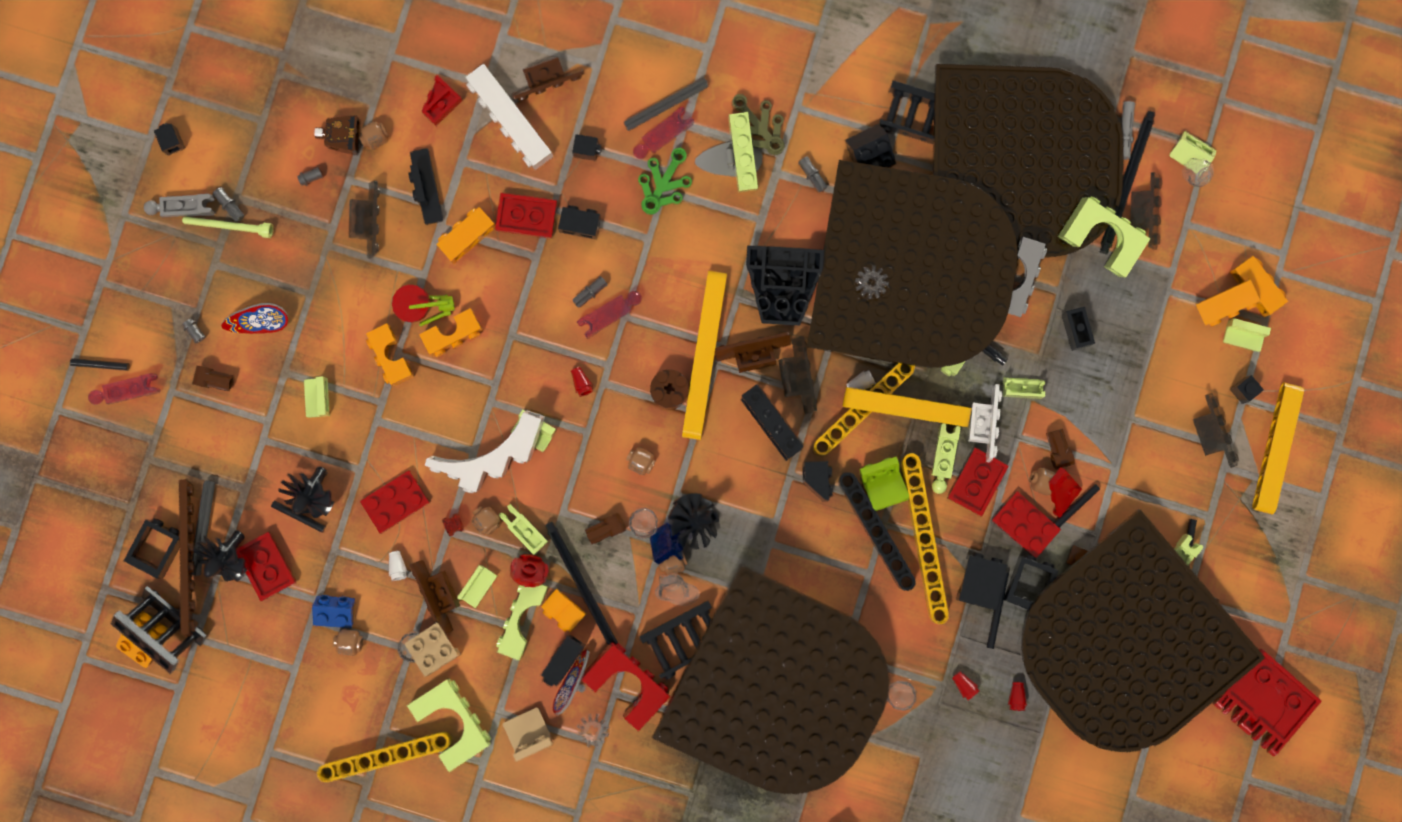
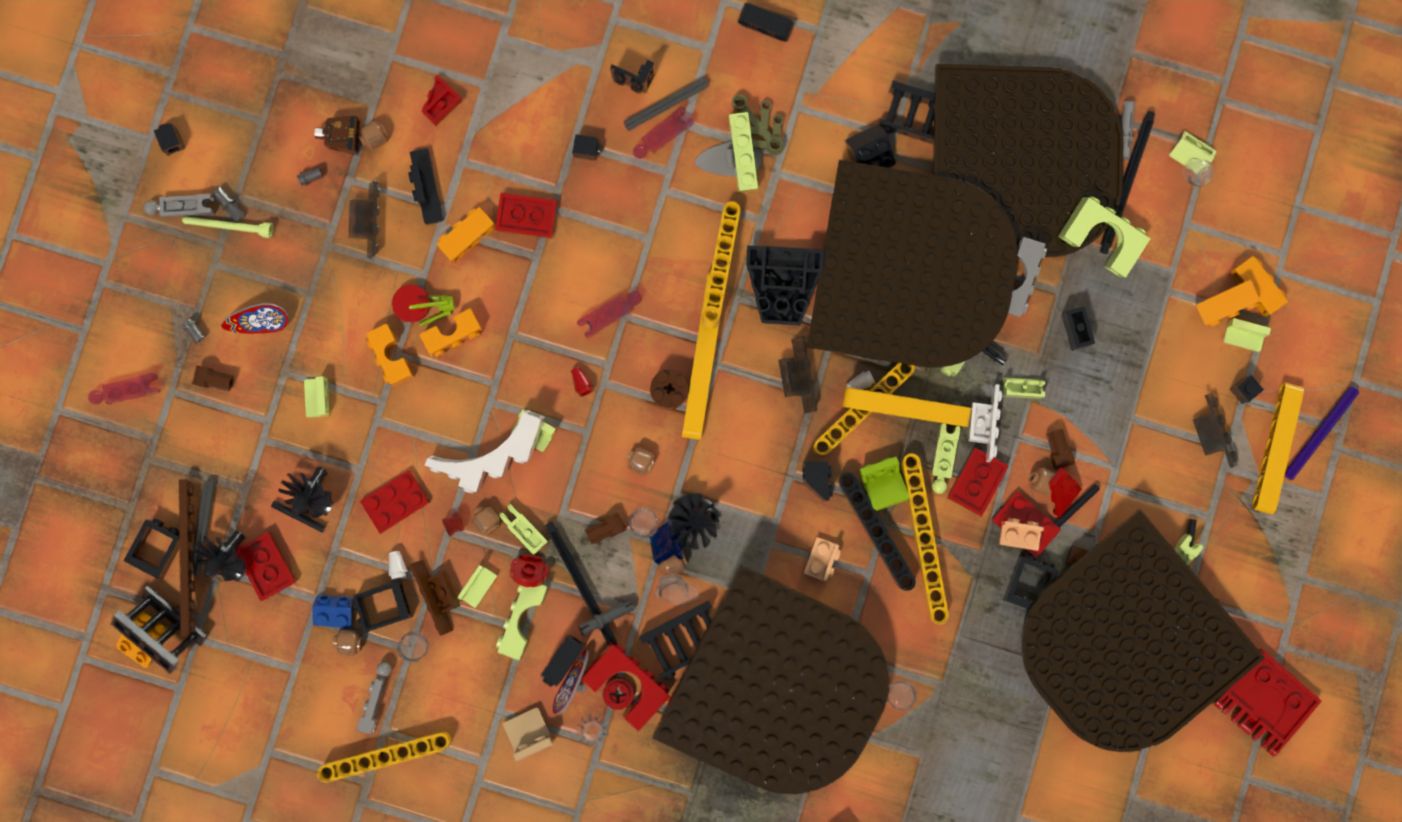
black bar [70,358,130,371] -> none
tan bracket [405,623,461,677] -> none
yellowish green arch [407,678,491,772] -> none
white brick [466,64,553,170] -> none
reddish brown bracket [511,56,585,101] -> none
light orange brick [541,589,586,632] -> none
black brick [558,205,601,240] -> none
flat silver axle [572,276,608,308] -> none
bright green plant [638,148,692,215] -> none
reddish brown bracket [715,332,791,373] -> none
black fence [740,384,803,461] -> none
flat silver axle [798,156,827,193] -> none
clear gear [855,266,888,299] -> none
red cone [952,671,980,701] -> none
black panel [956,552,1007,610] -> none
black bar [986,572,1009,649] -> none
red cone [1008,682,1027,711] -> none
clear smoke bracket [1130,172,1162,250] -> none
none -> black window [352,581,412,633]
none -> light grey plate [357,662,392,734]
none -> dark grey pin [578,599,635,636]
none -> red gear [603,678,634,710]
none -> black bracket [610,60,656,94]
none -> yellow beam [702,201,740,329]
none -> black beam [737,3,795,42]
none -> light nougat bracket [804,537,841,582]
none -> light nougat bracket [999,518,1044,551]
none -> dark purple axle [1284,387,1359,480]

